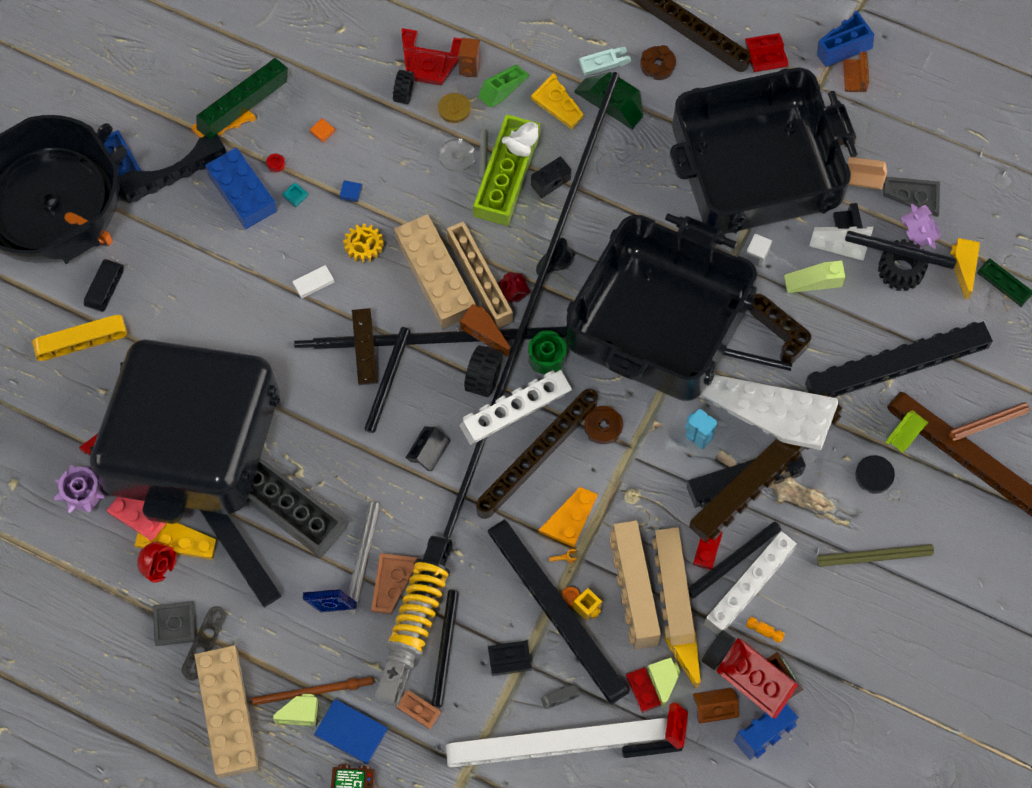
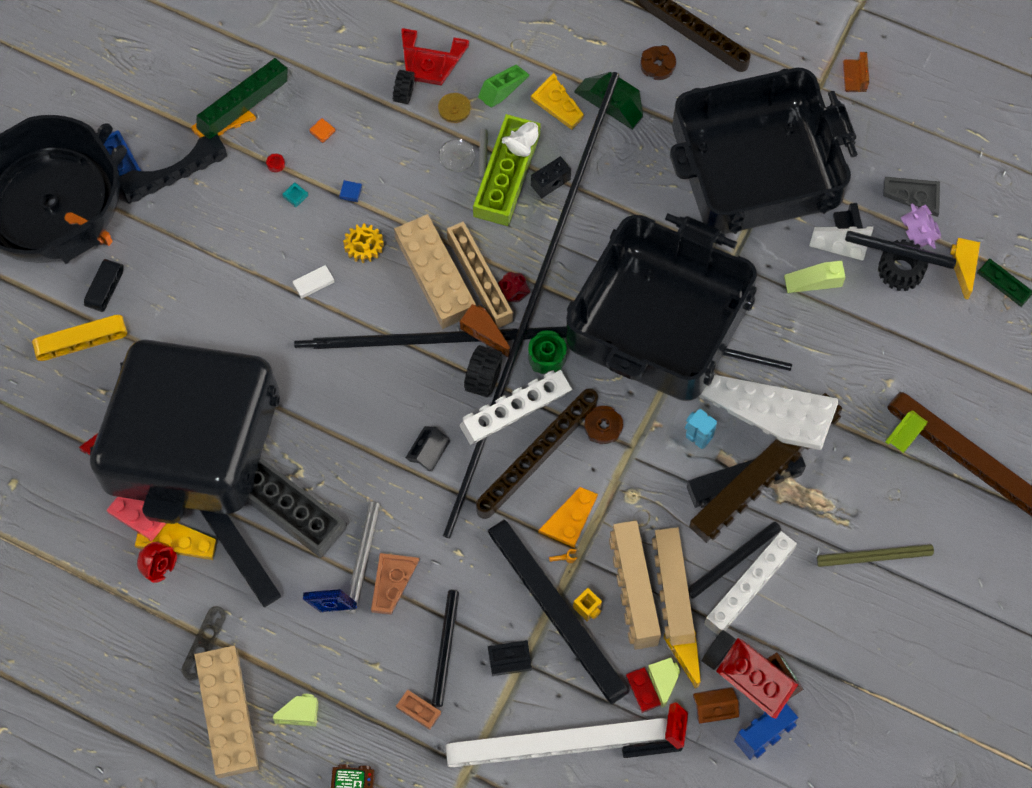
lavender brick [54,465,105,513] -> none
dark grey tile [153,601,196,646] -> none
blue brick [205,147,277,230] -> none
dark orange bar [251,677,374,705] -> none
blue tile [314,699,388,765] -> none
dark brown plate [352,308,378,386] -> none
black axle [365,327,410,433] -> none
piece [375,535,453,706] -> none
dark orange brick [458,37,480,77] -> none
black piece [536,238,575,275] -> none
dark grey beam [541,685,580,709] -> none
orange tile [561,587,581,608] -> none
light aqua hinge [579,47,631,76] -> none
red plate [693,532,723,570] -> none
red slope [745,33,789,72] -> none
light orange axle [746,616,785,643] -> none
white panel [747,234,772,266] -> none
dark brown beam [749,294,811,364] -> none
black brick [805,321,993,398] -> none
blue wedge [817,11,874,67] -> none
light nougat panel [848,157,887,190] -> none
black tile [855,455,895,494] -> none
axle [948,403,1030,441] -> none

